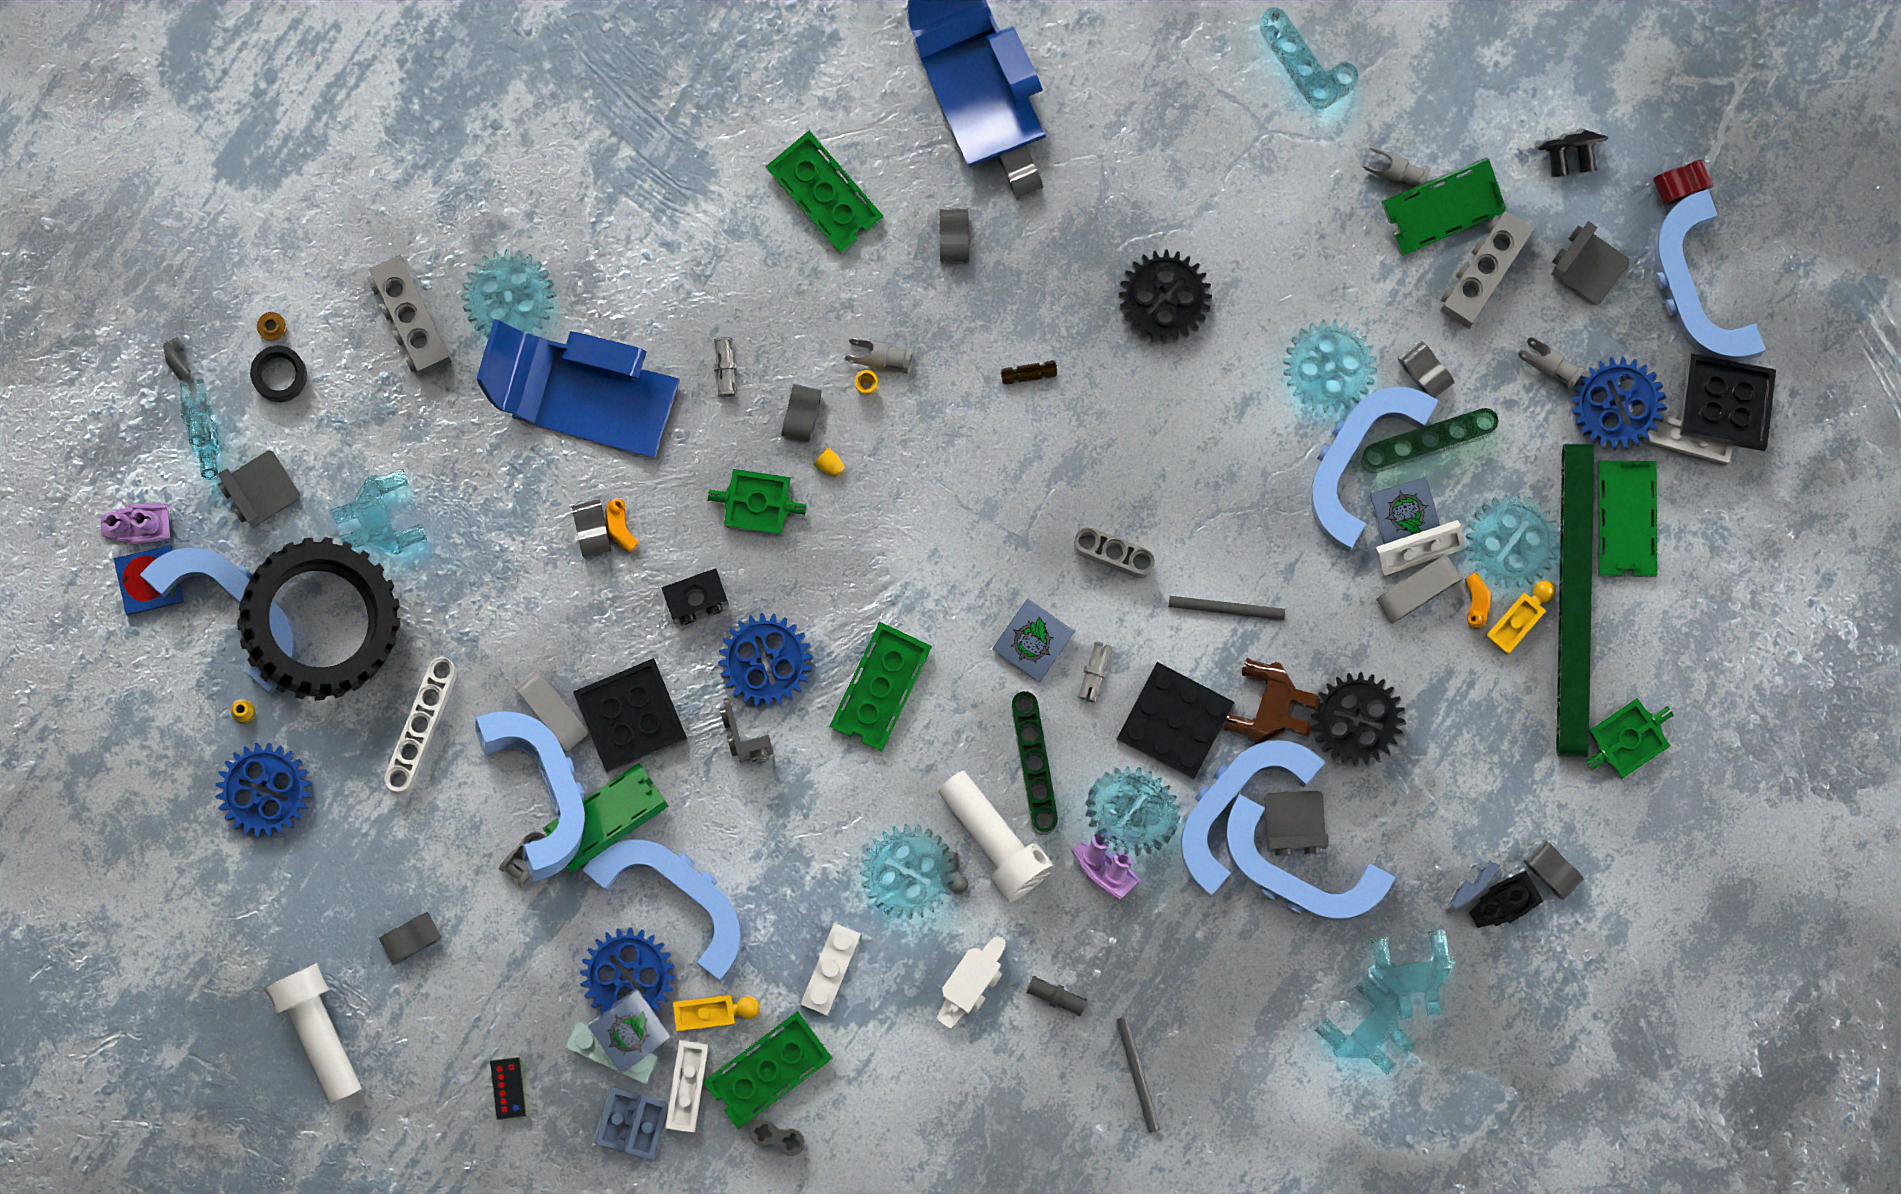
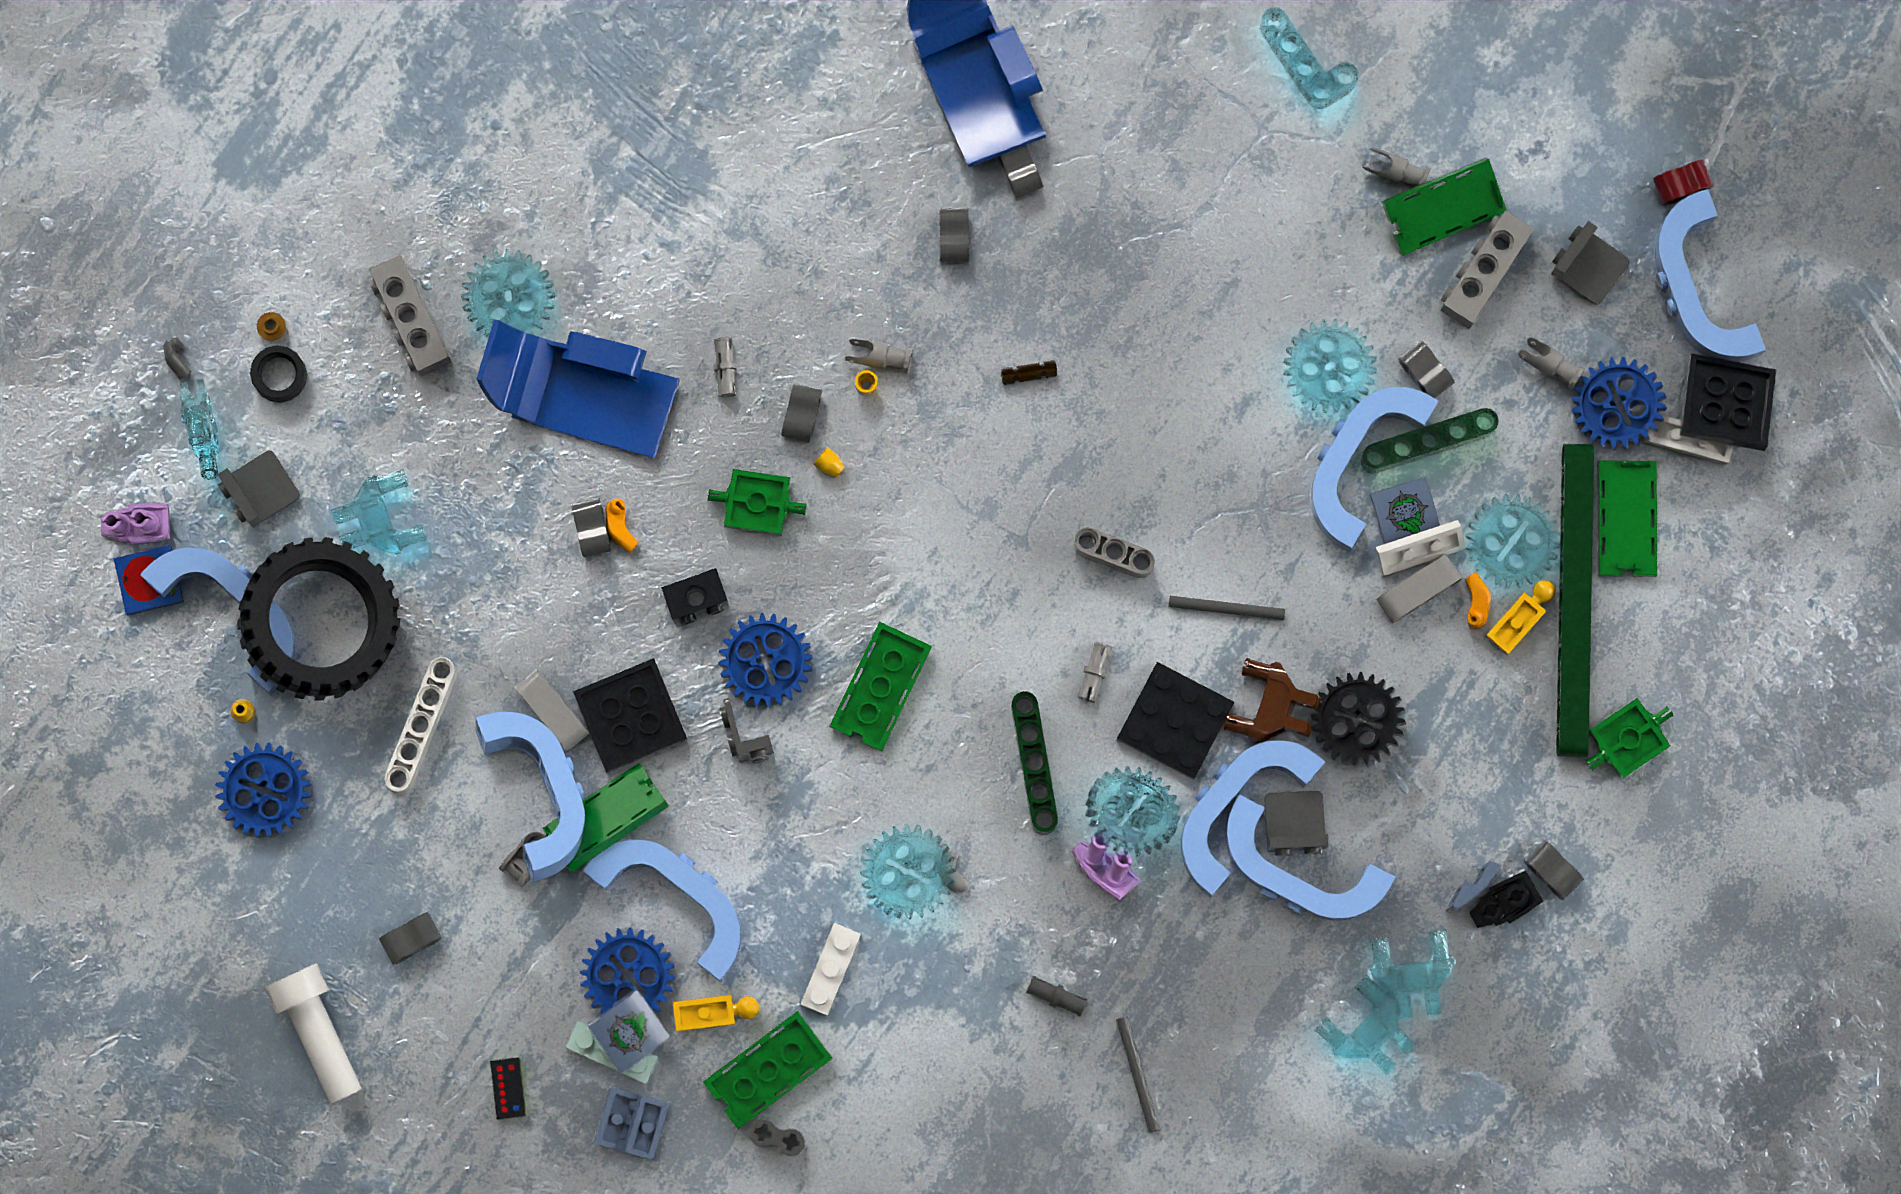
white plate [665,1040,709,1133] -> none
green piece [765,130,884,254] -> none
white hinge [936,936,1006,1029] -> none
white piece [938,771,1055,903] -> none
sand blue slope [992,599,1075,682] -> none
black gear [1118,249,1212,344] -> none
black connector [1535,128,1608,177] -> none

